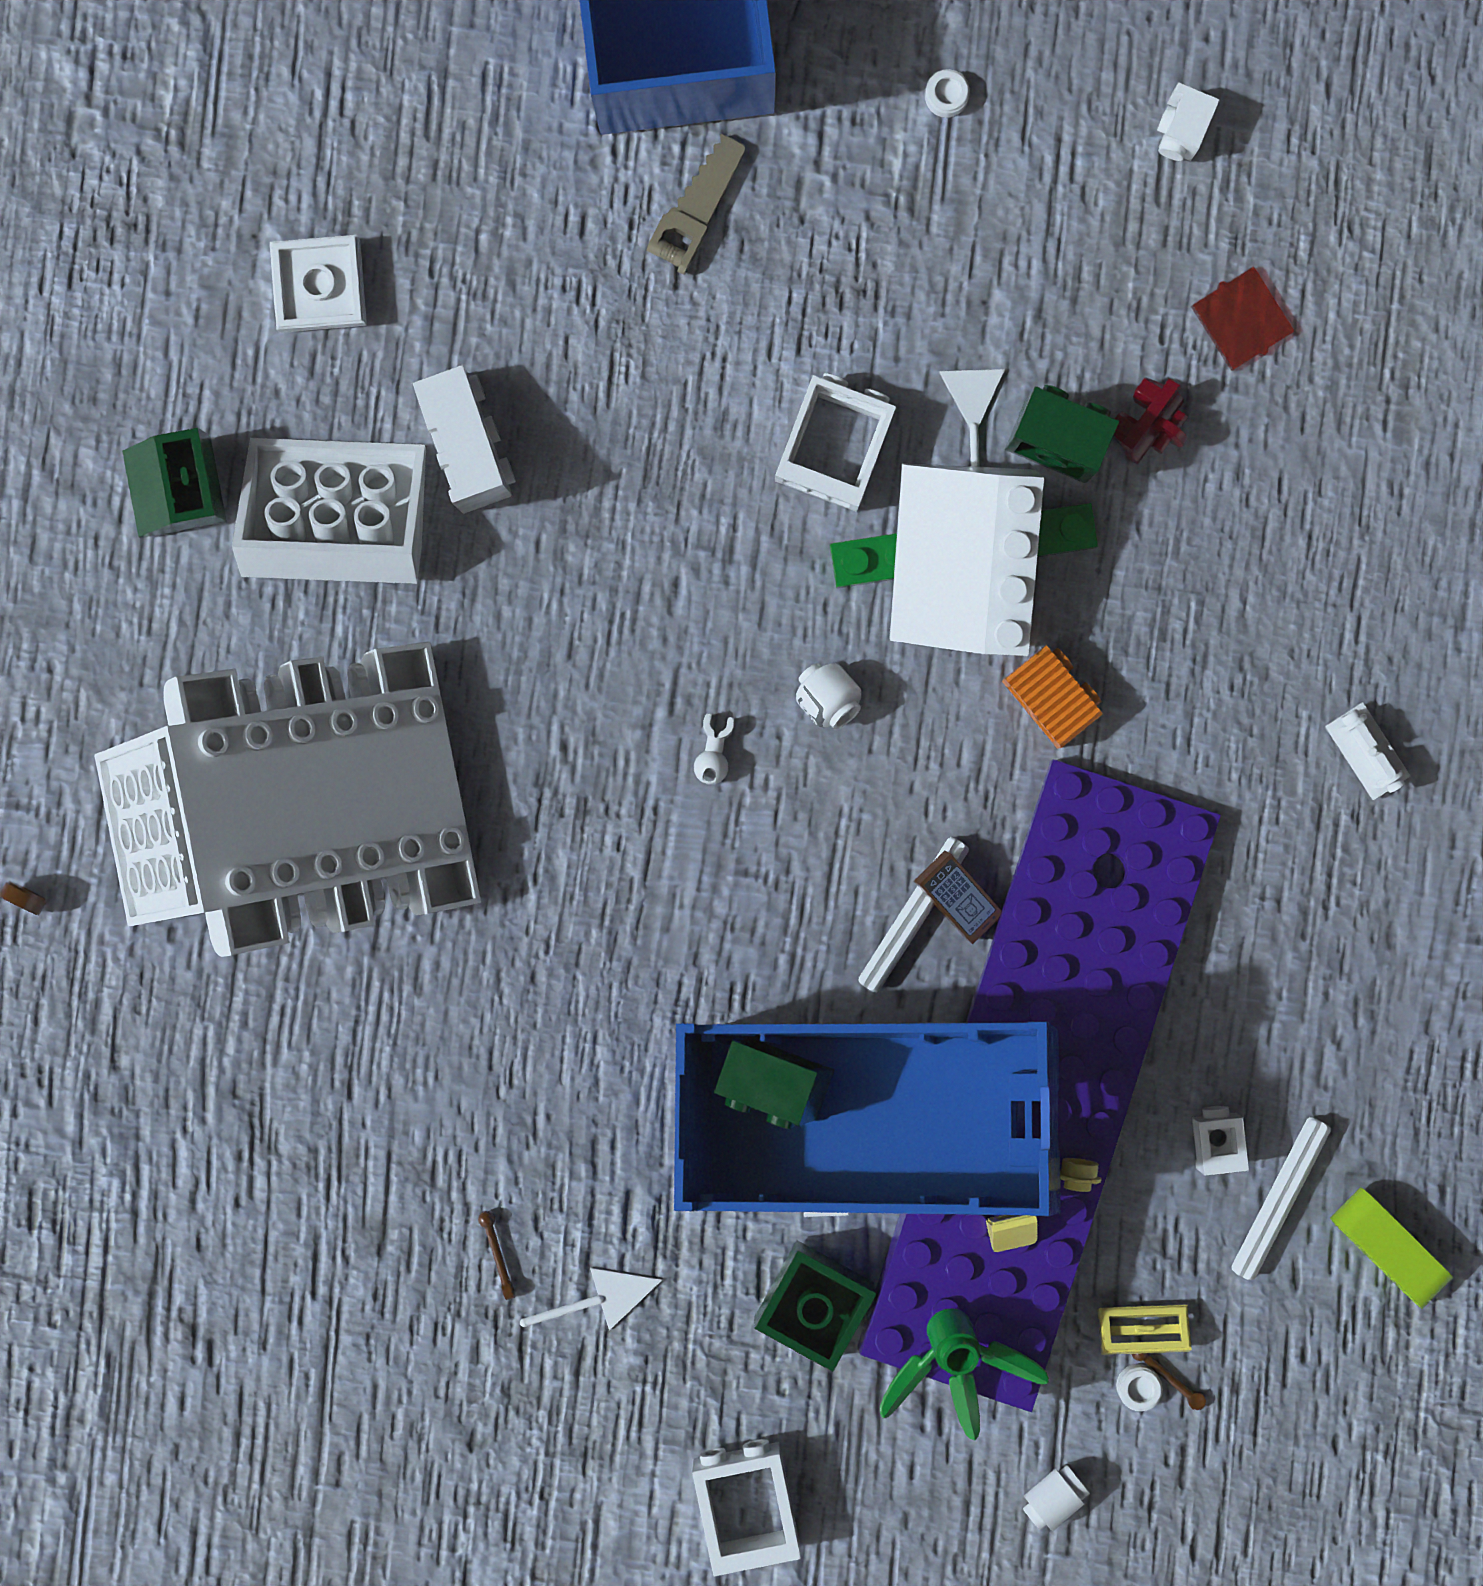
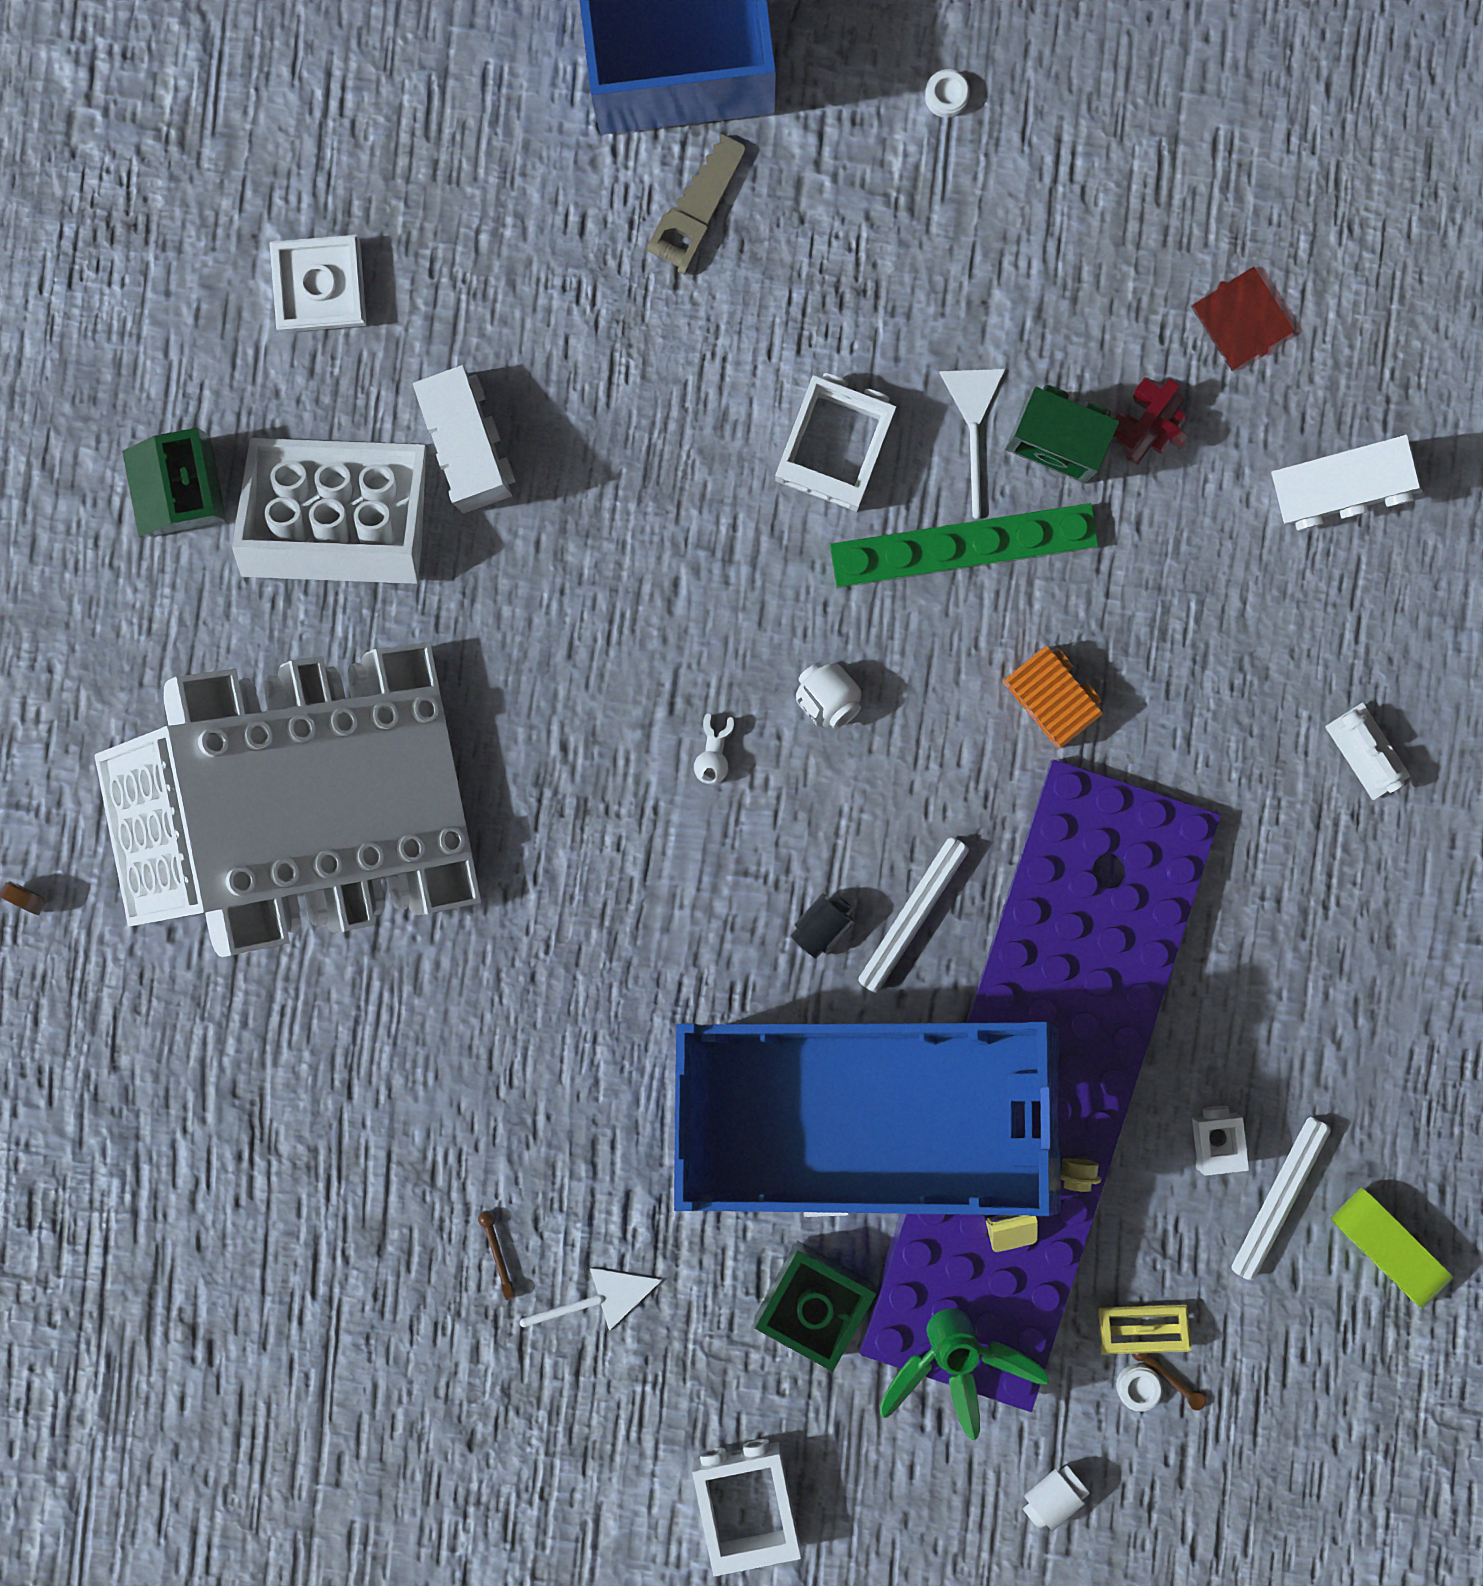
dark green brick [714,1038,835,1130] -> none
white slope [890,463,1044,656] -> none
tile [914,850,1002,944] -> none
white brick [1157,82,1219,161] -> none
none -> black brick [790,892,855,959]
none -> white wedge [1272,435,1423,531]

